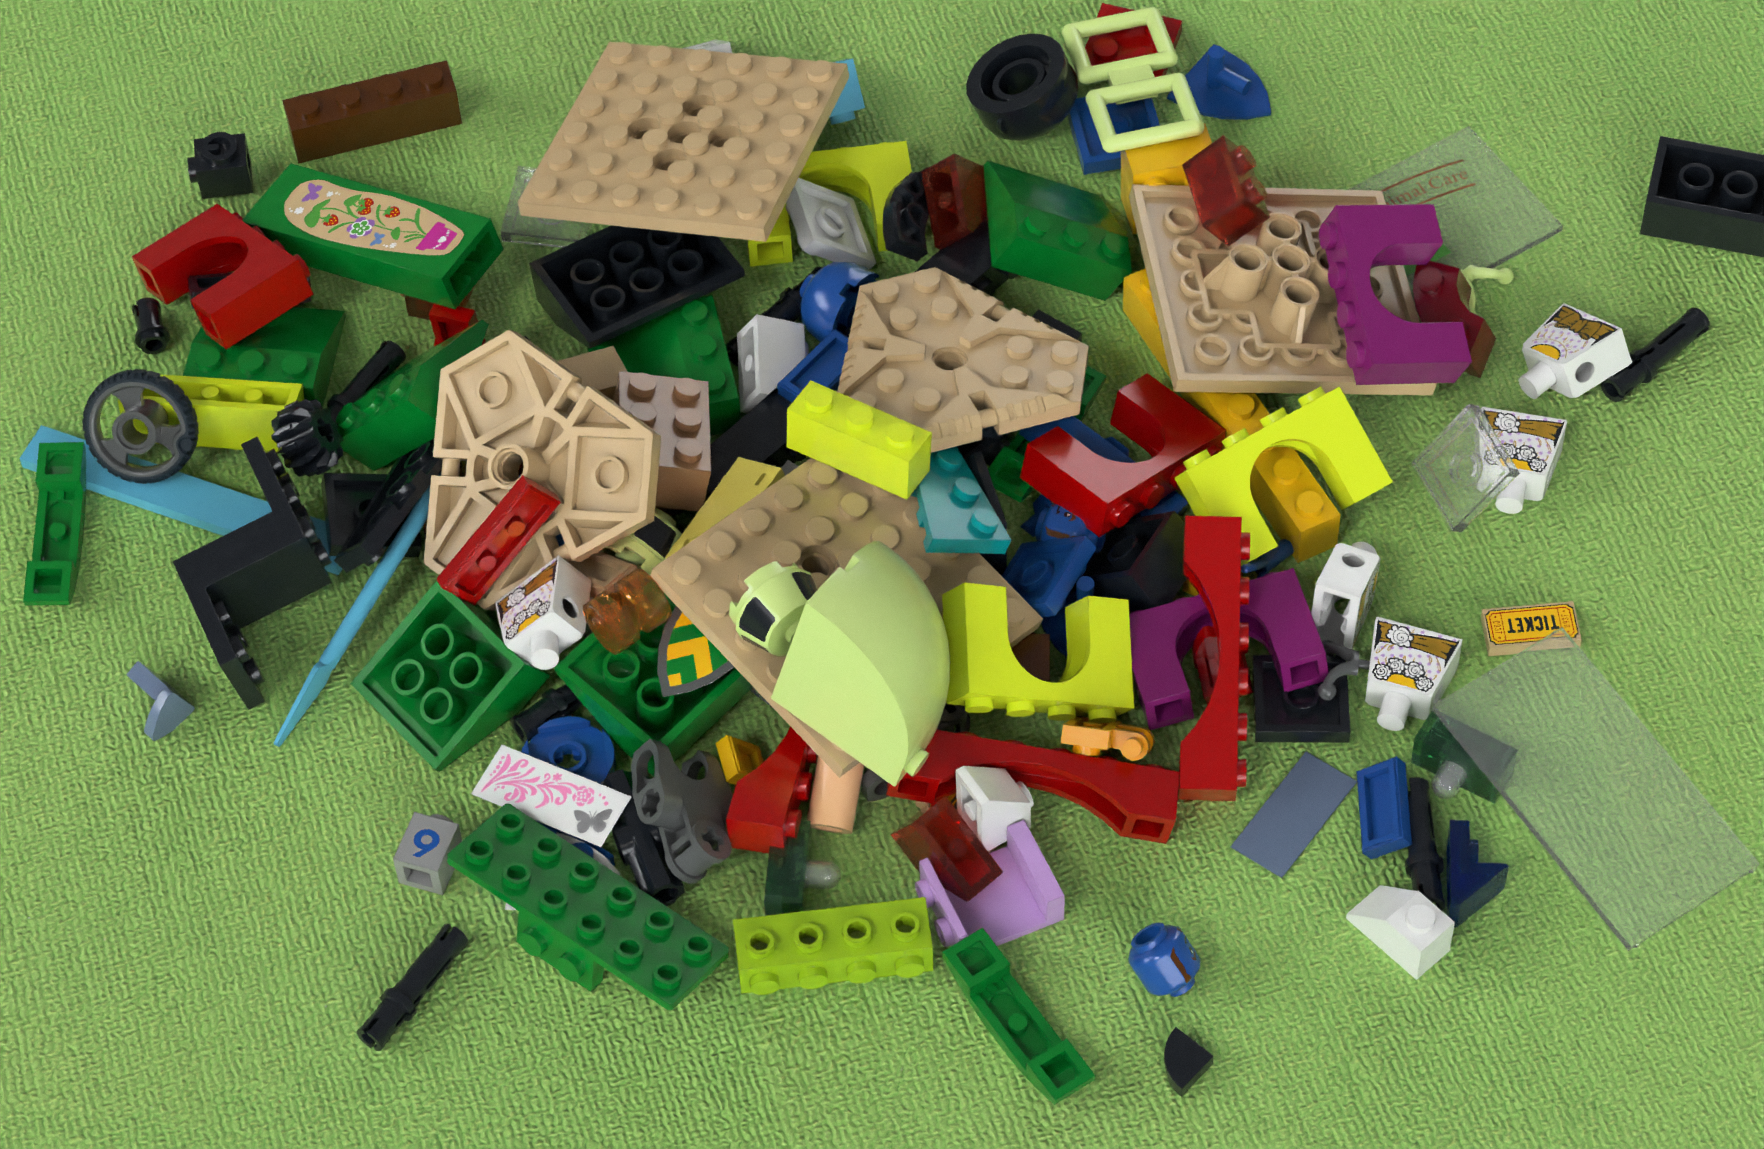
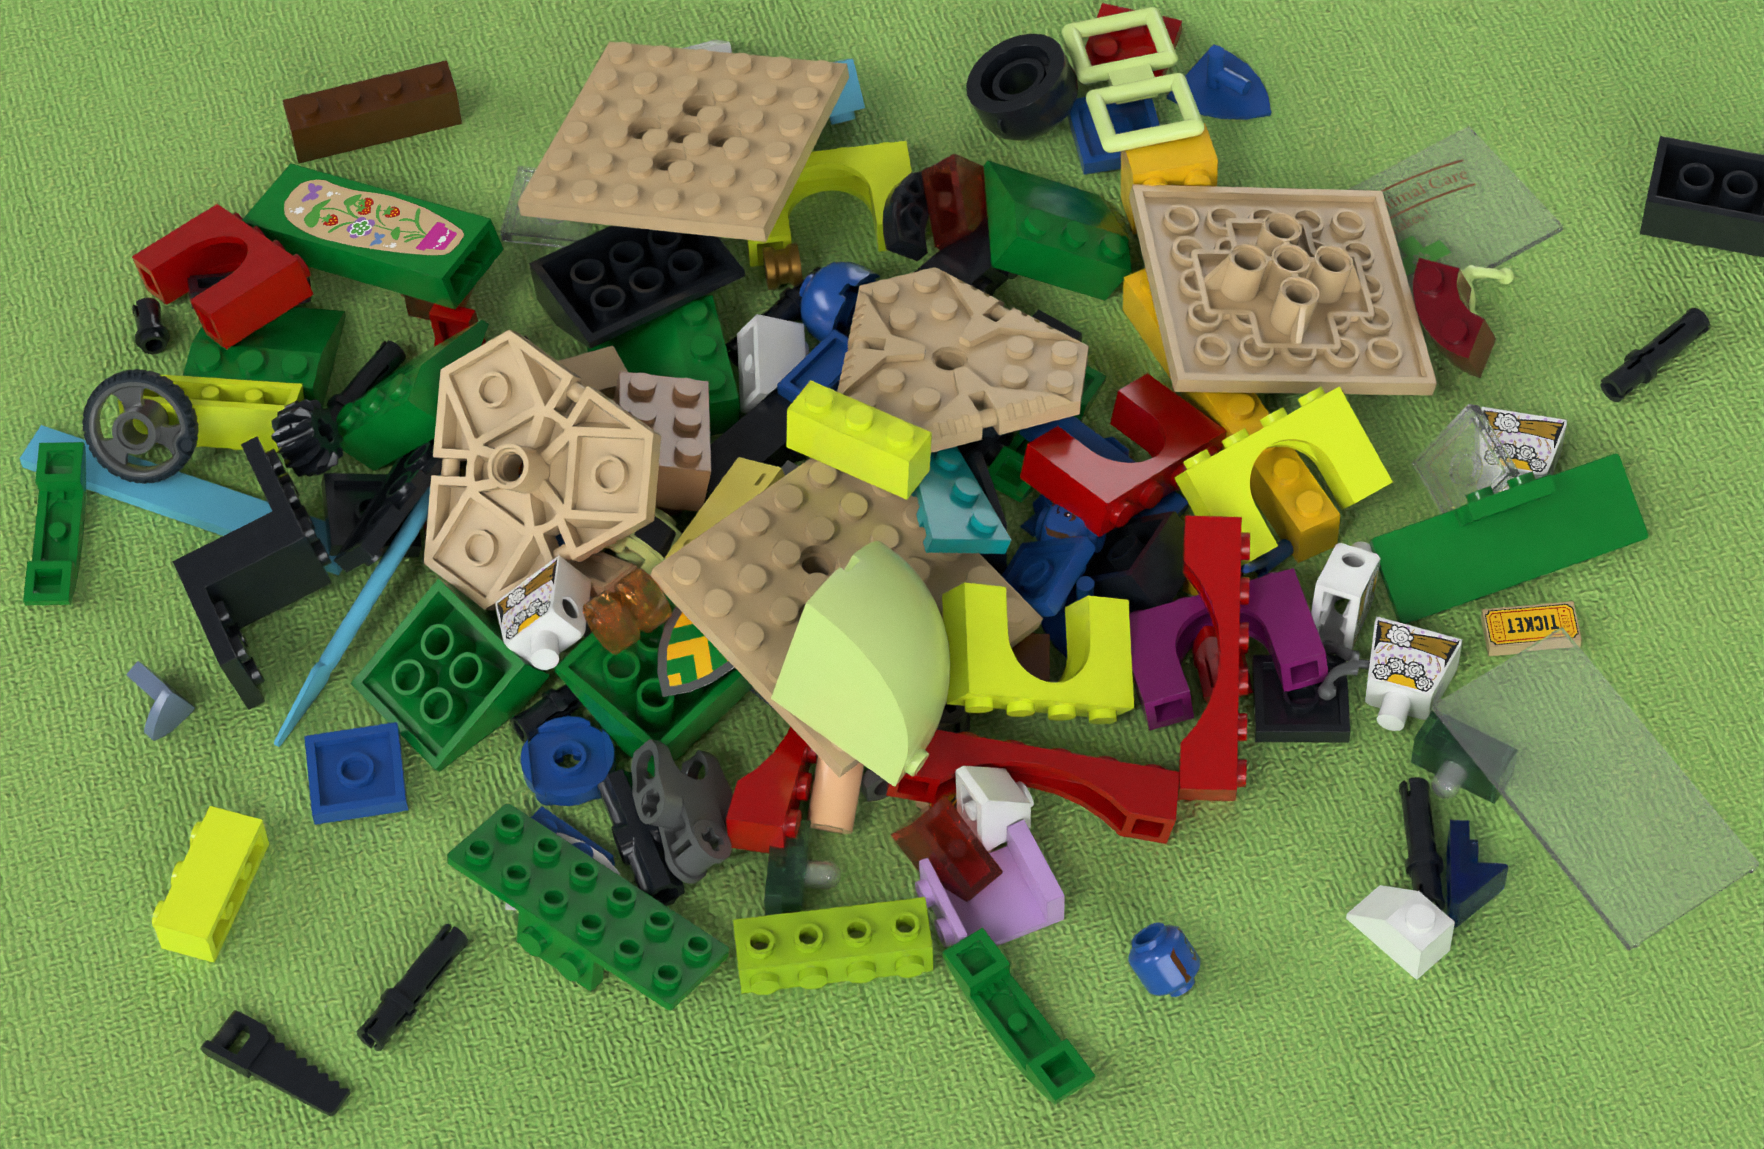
black brick [187,132,253,199] -> none
light grey brick [393,812,462,895] -> none
red tile [436,475,561,606] -> none
white sticker [471,745,631,847] -> none
yellow tile [715,735,764,785] -> none
yellowish green cone [729,561,818,656] -> none
white plate [786,178,876,269] -> none
light orange plate [1061,716,1155,761] -> none
black tile [1164,1027,1214,1097] -> none
clear red brick [1182,135,1270,246] -> none
sand blue sticker [1230,752,1357,878] -> none
magenta arch [1319,204,1472,385] -> none
blue tile [1356,756,1412,860] -> none
white torso [1518,303,1632,399] -> none
none -> neon yellow brick [152,806,269,963]
none -> black piece [200,1010,350,1116]
none -> blue plate [304,722,408,825]
none -> pearl gold wheel [762,243,803,290]
none -> green bracket [1369,453,1649,624]

